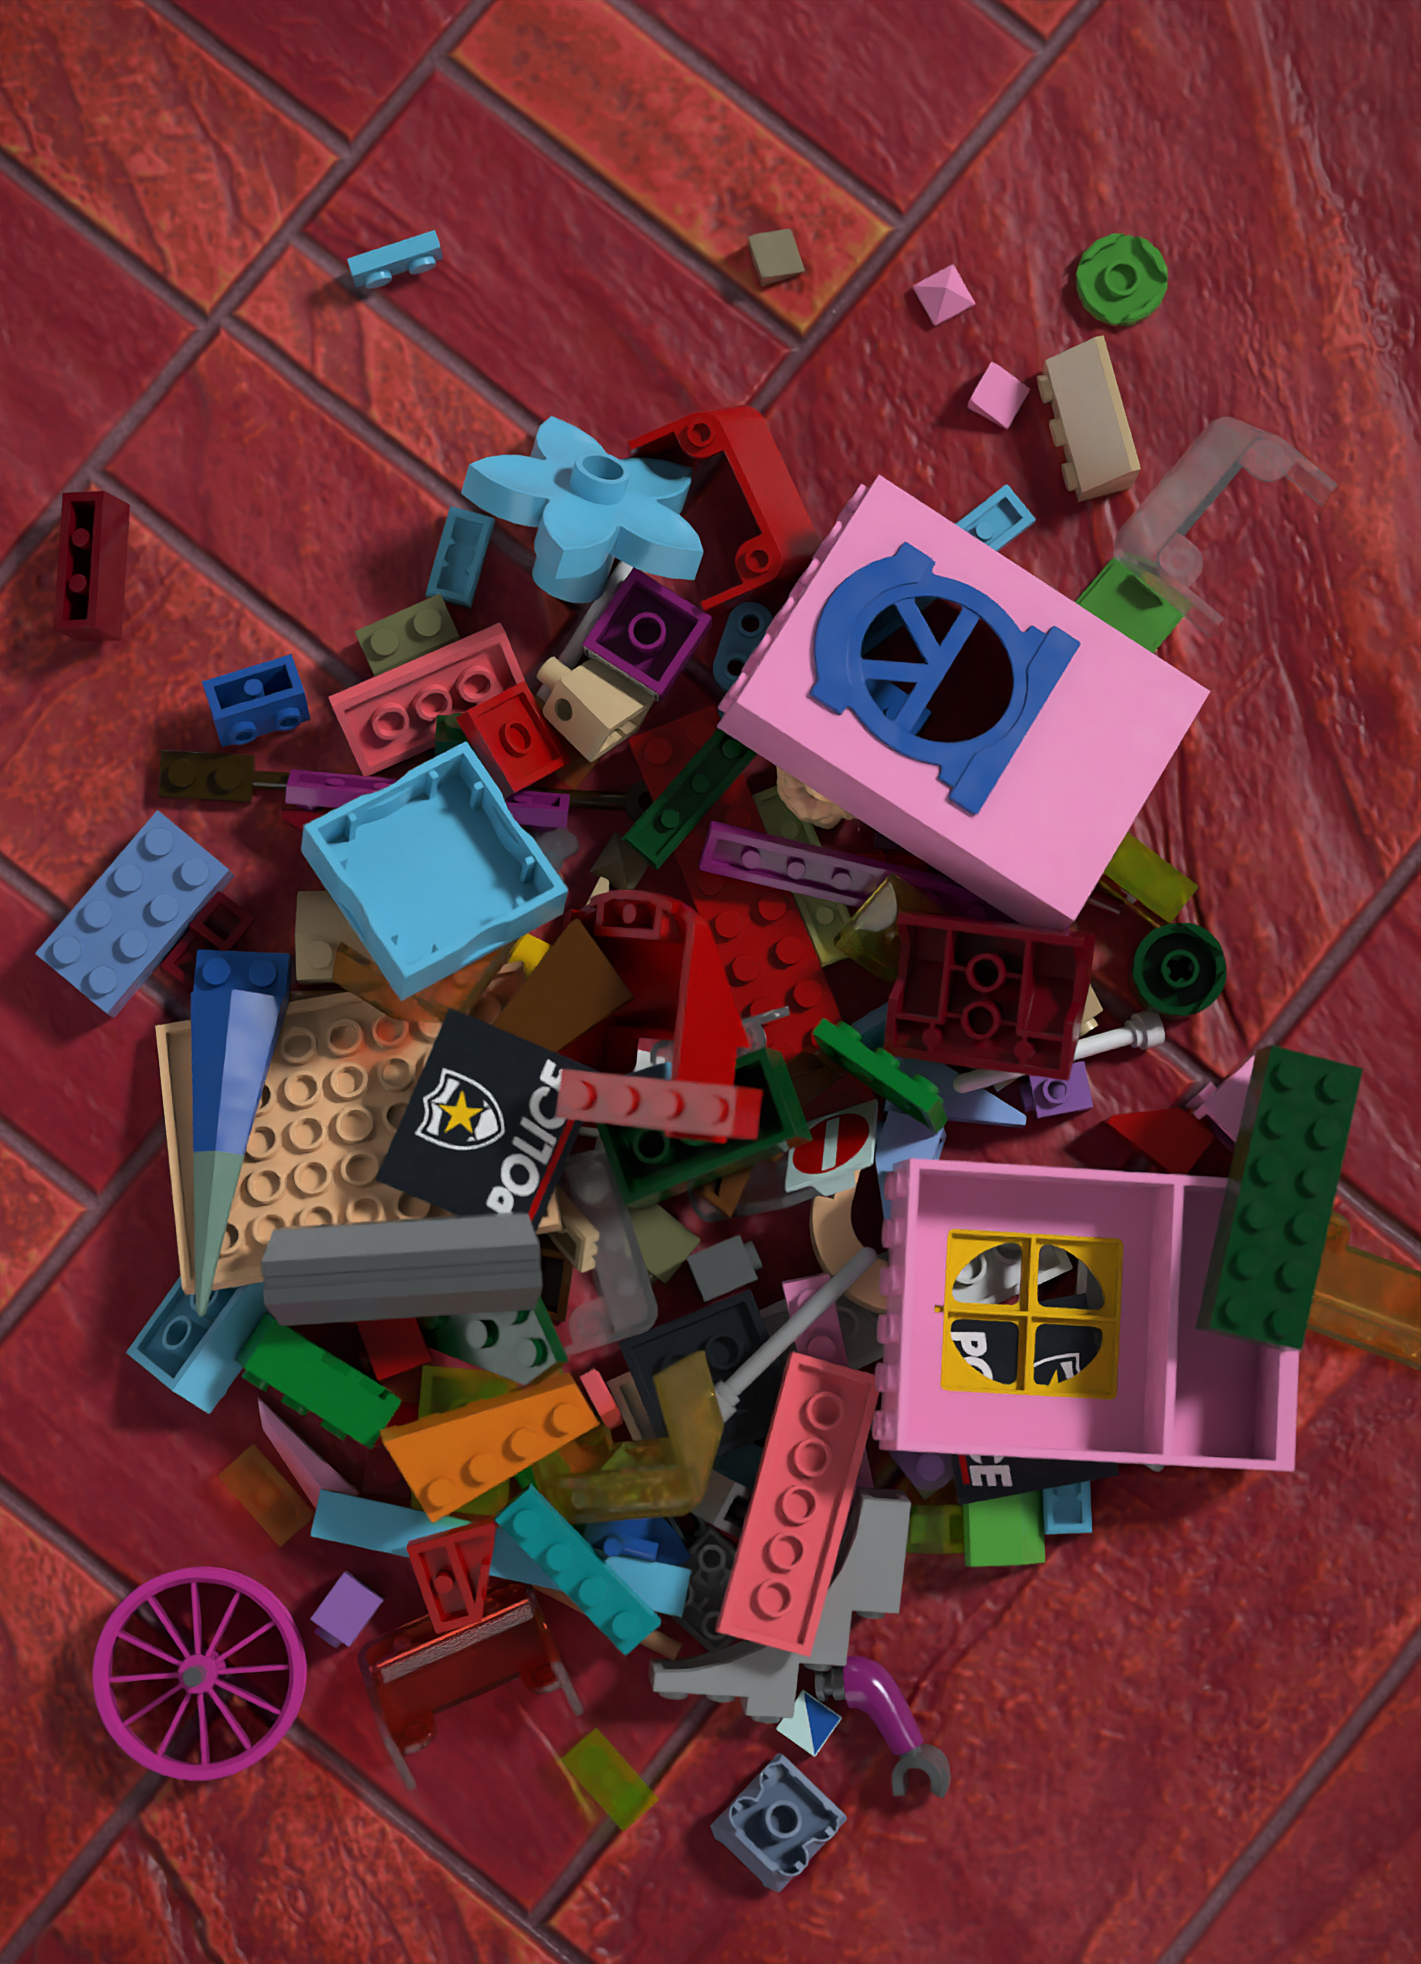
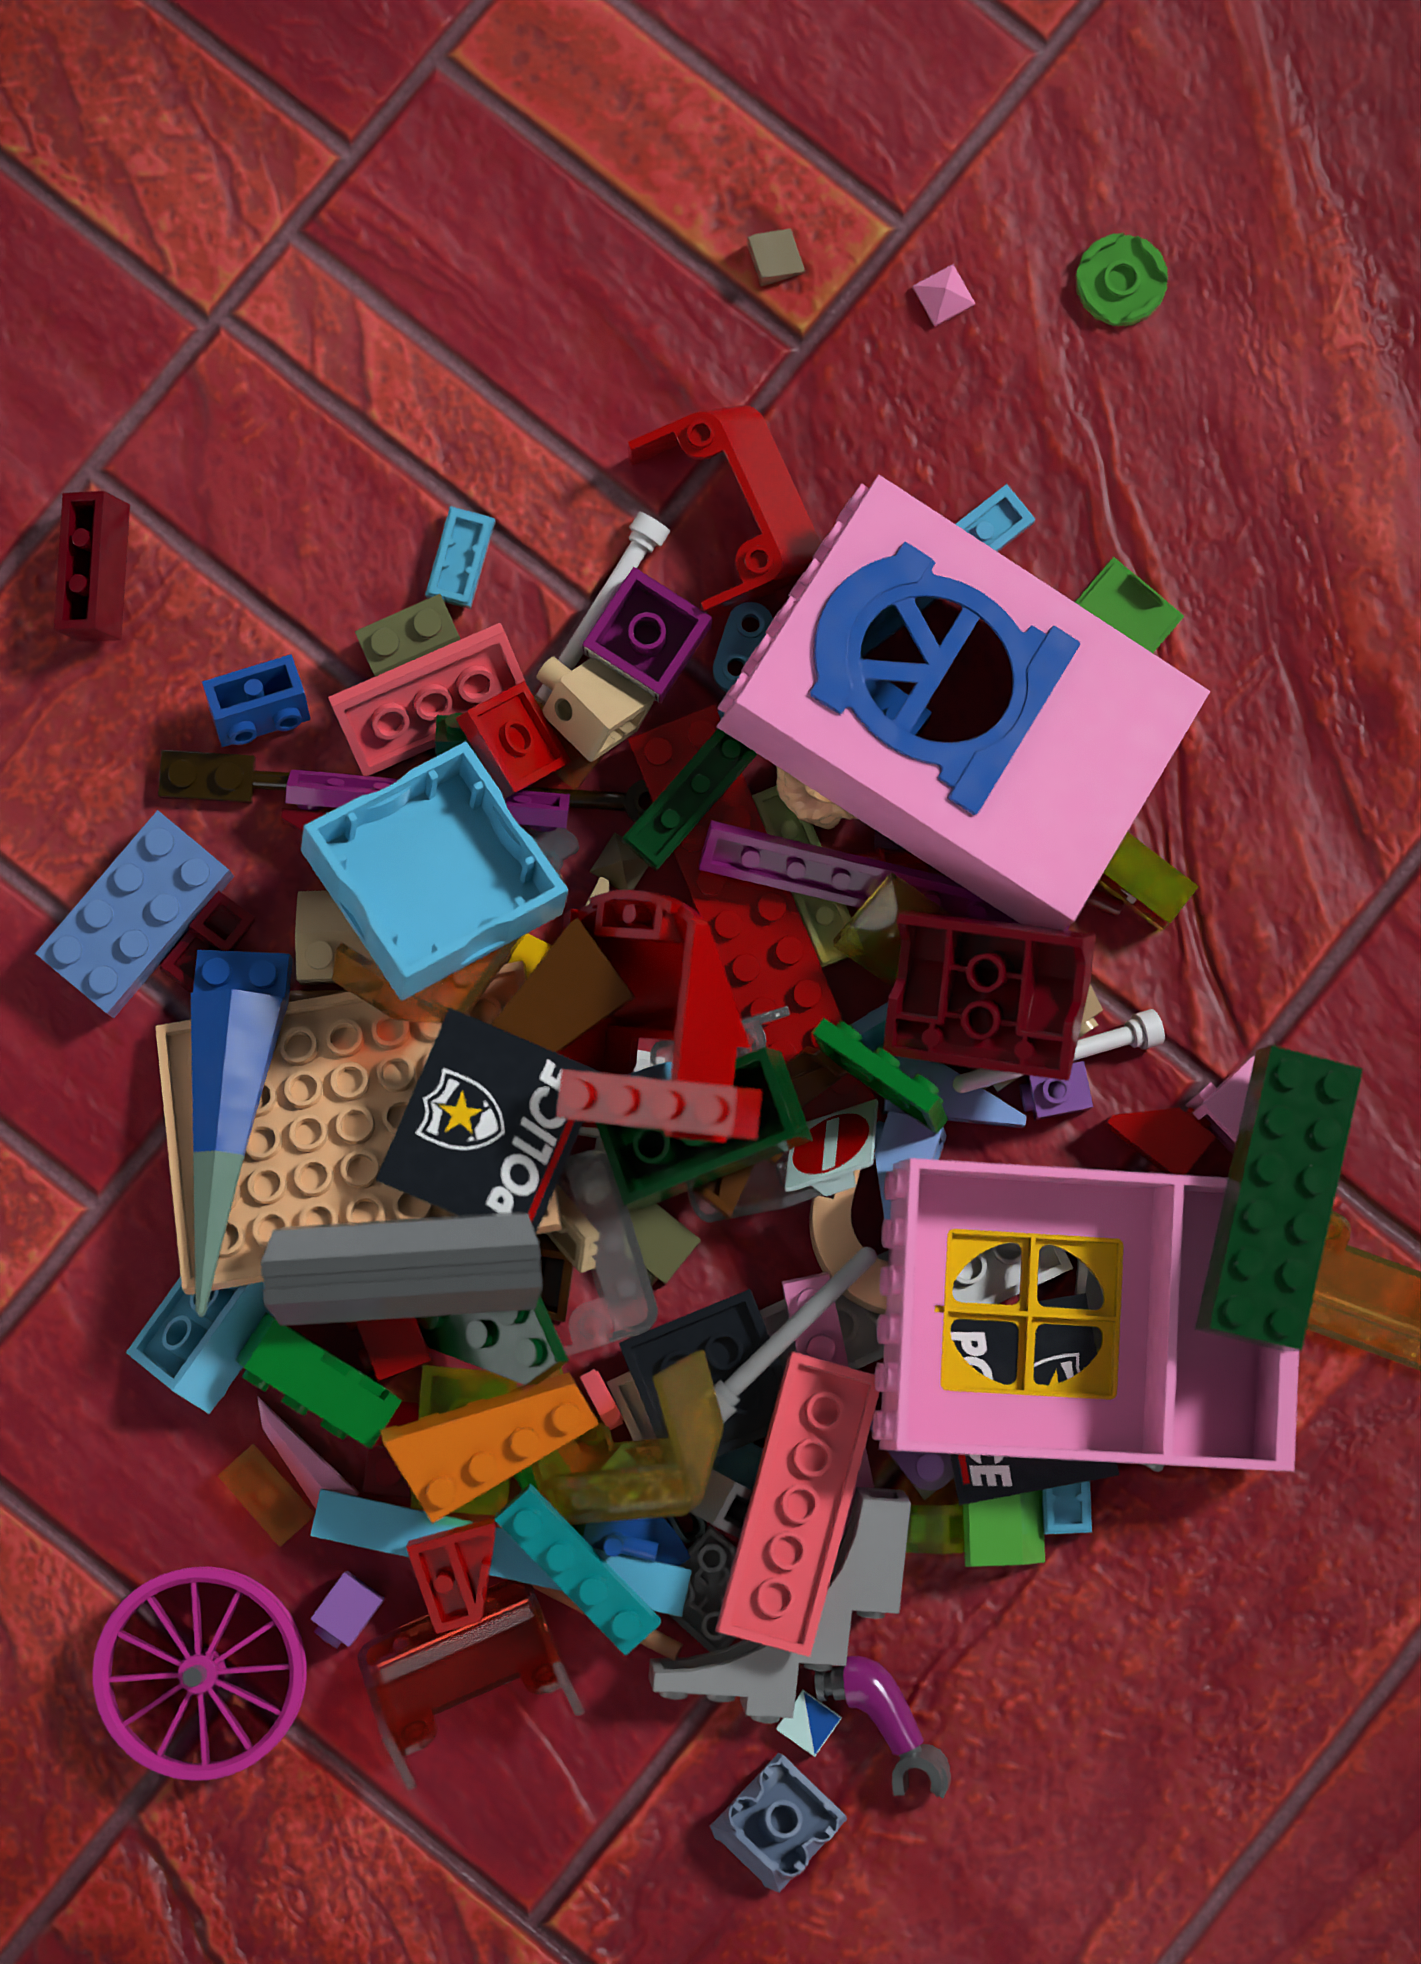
medium azure plate [347,230,443,289] -> none
medium azure plant [461,416,704,603] -> none
clear neon green plate [561,1727,659,1832] -> none
dark grey brick [686,1235,762,1303] -> none
bright pink slope [967,362,1030,429] -> none
tan slope [1037,335,1141,502] -> none
clear windscreen [1113,417,1338,638] -> none
dark green brick [1127,923,1227,1021] -> none

